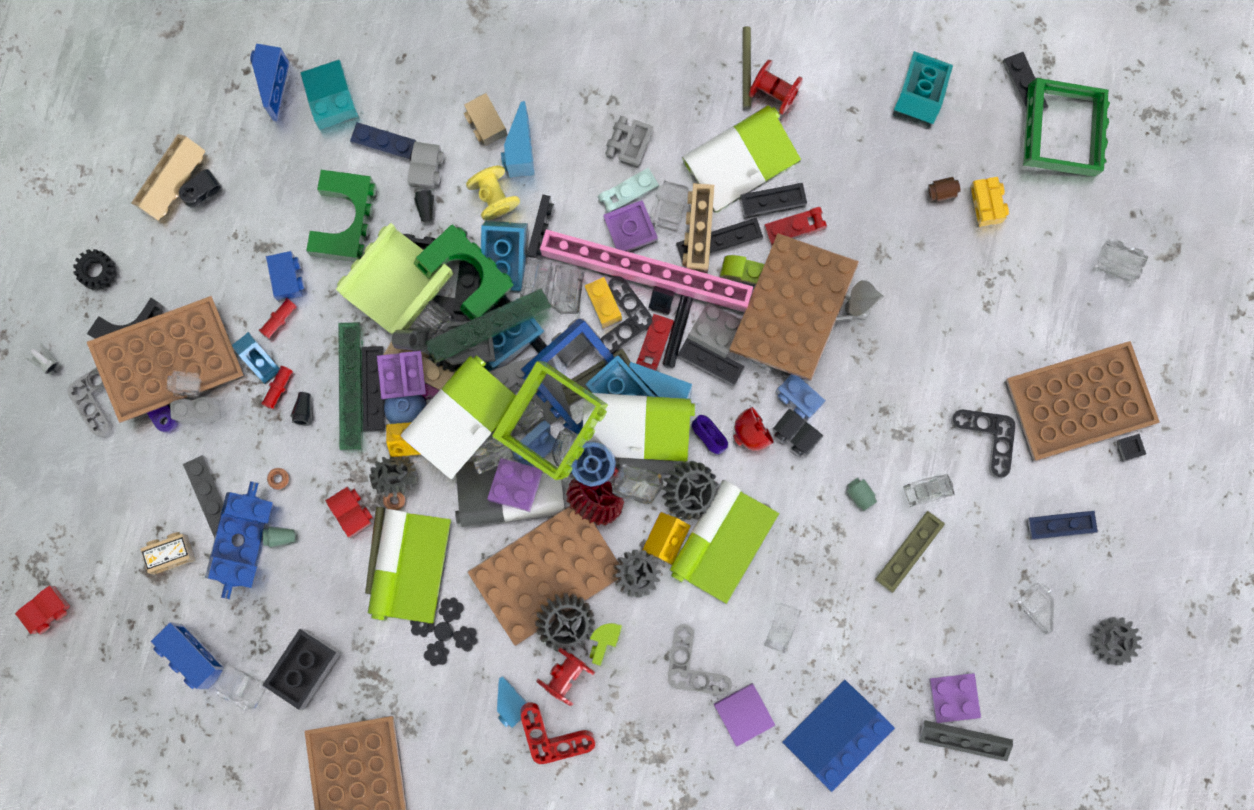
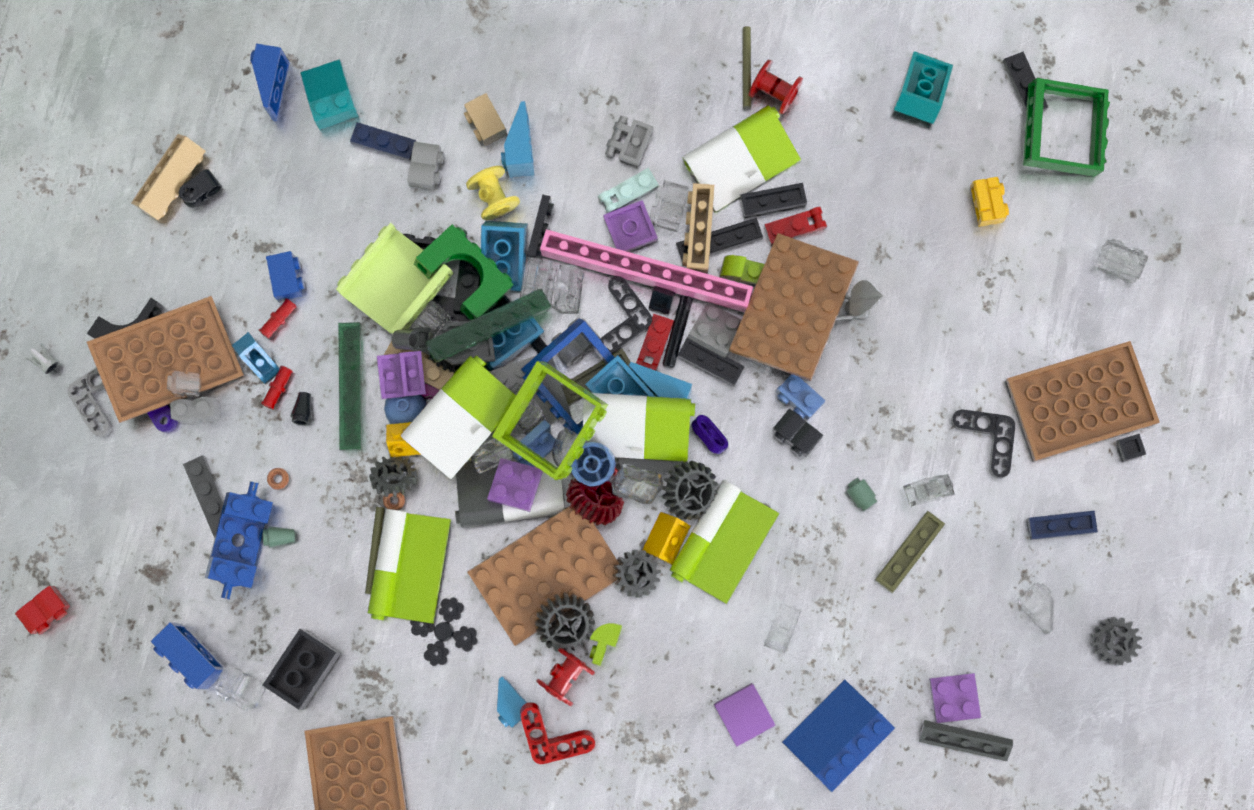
black tyre [73,249,116,290] -> none
brick [140,532,195,575] -> none
green arch [306,169,376,262] -> none
red brick [325,486,373,538] -> none
black tile [362,346,386,432] -> none
black cone [413,190,434,222] -> none
yellow brick [585,277,622,329] -> none
light grey beam [668,624,732,695] -> none
red cylinder [733,407,774,451] -> none
reddish brown brick [928,176,961,202] -> none

